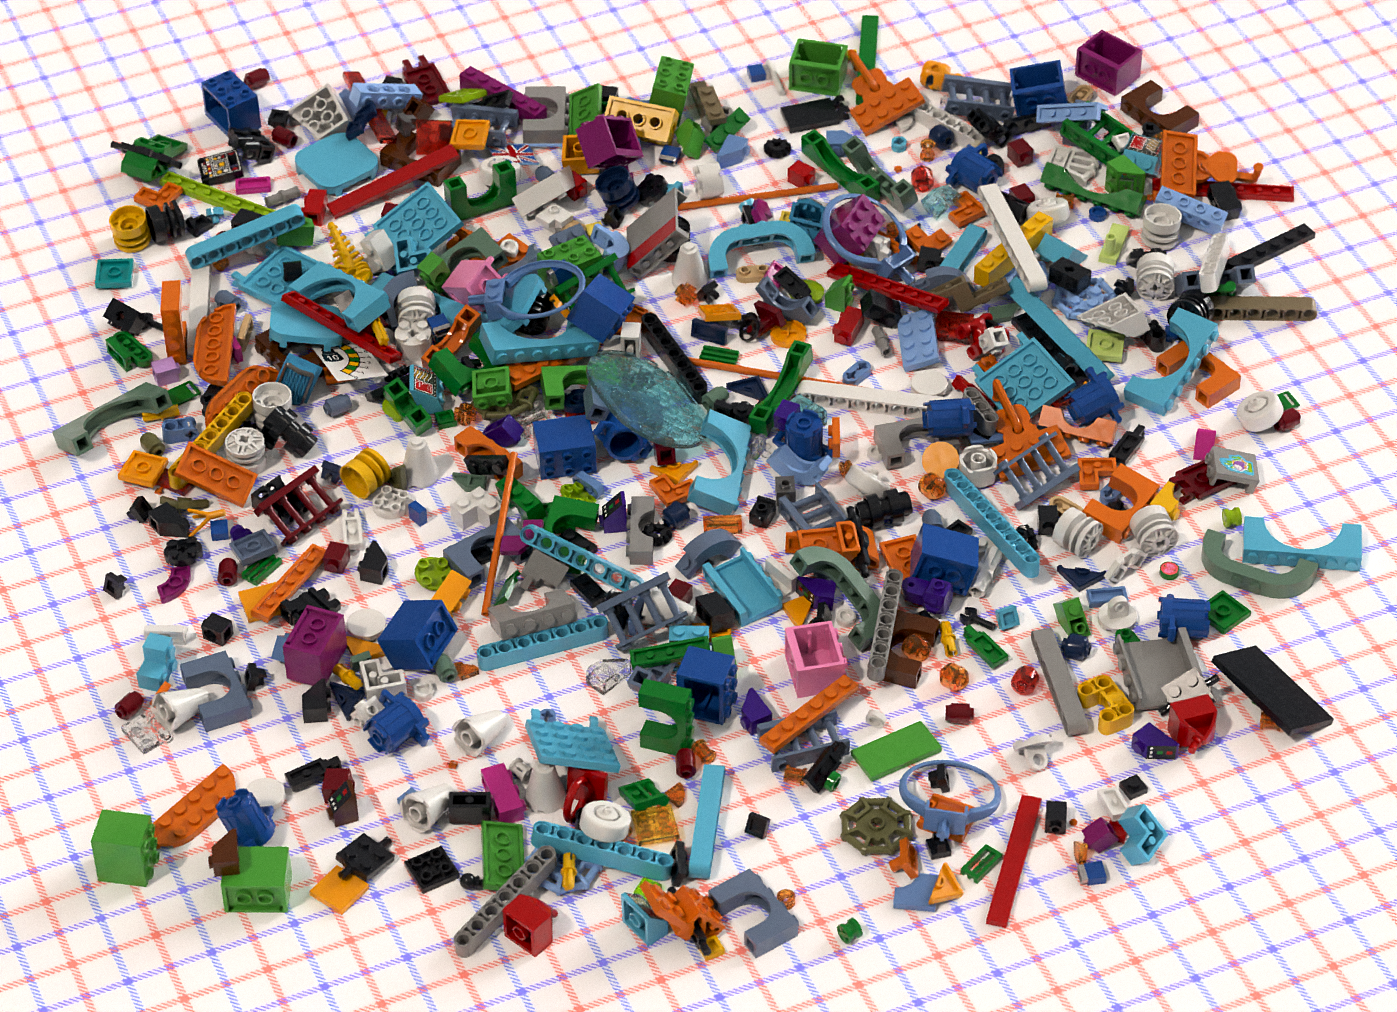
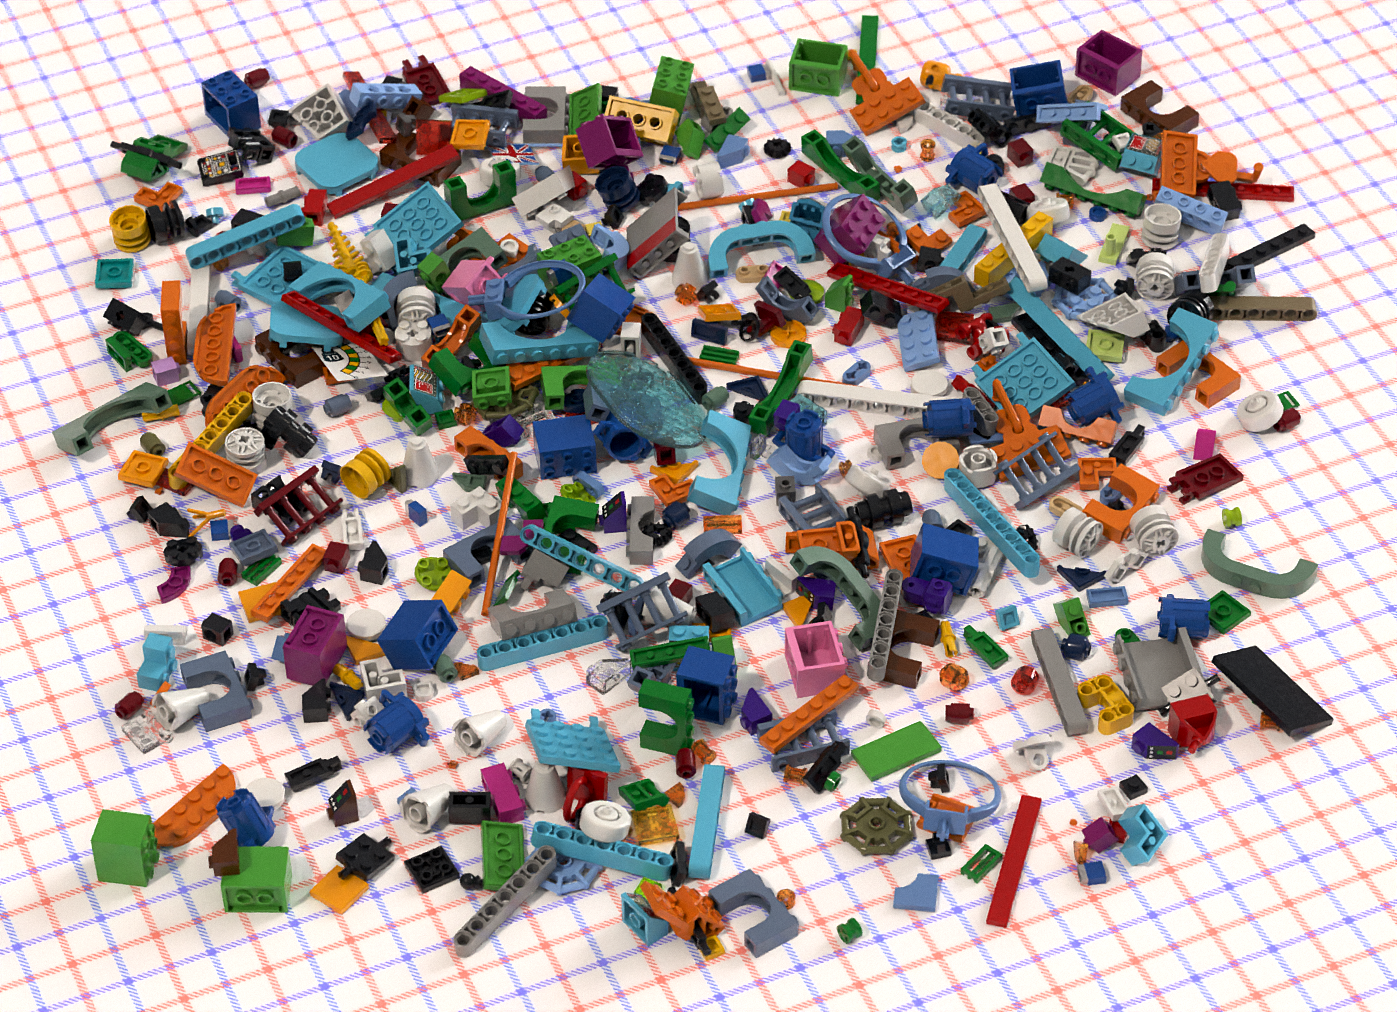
black tile [103,572,127,599] -> none
lime tile [159,171,275,215] -> none
olive tile [160,496,209,509] -> none
medium blue piece [162,416,199,444] -> none
tan tile [236,313,254,352] -> none
dark azure piece [275,353,323,405] -> none
dark red head [321,768,355,804] -> none
sand green tile [350,651,371,675] -> none
white tile [372,485,410,519] -> none
red piece [502,894,558,958] -> none
yellow axle [560,852,577,891] -> none
black plate [570,573,606,609] -> none
black tile [714,399,735,418] -> none
black brick [749,495,776,529] -> none
black tile [780,95,850,134] -> none
orange plate [828,417,840,458] -> none
white tile [836,609,856,628] -> none
light grey pin [871,325,892,357] -> none
orange tile [889,837,918,880] -> none
clear orange head [901,634,931,662] -> none
clear red head [910,166,934,193] -> none
clear orange head [918,472,946,501] -> none
dark blue head [928,125,954,150] -> none
light orange tile [928,862,964,905] -> none
black bar [959,607,996,631] -> none
black brick [1037,505,1058,535] -> none
black brick [1045,800,1067,834] -> none
white tile [1098,596,1137,633] -> none
bright green slope [1105,154,1146,194] -> none
yellow arch [1149,481,1180,521] -> none
tile [1159,561,1179,580] -> none
light grey panel [1205,446,1260,494] -> none
medium azure arch [1242,516,1362,571] -> none

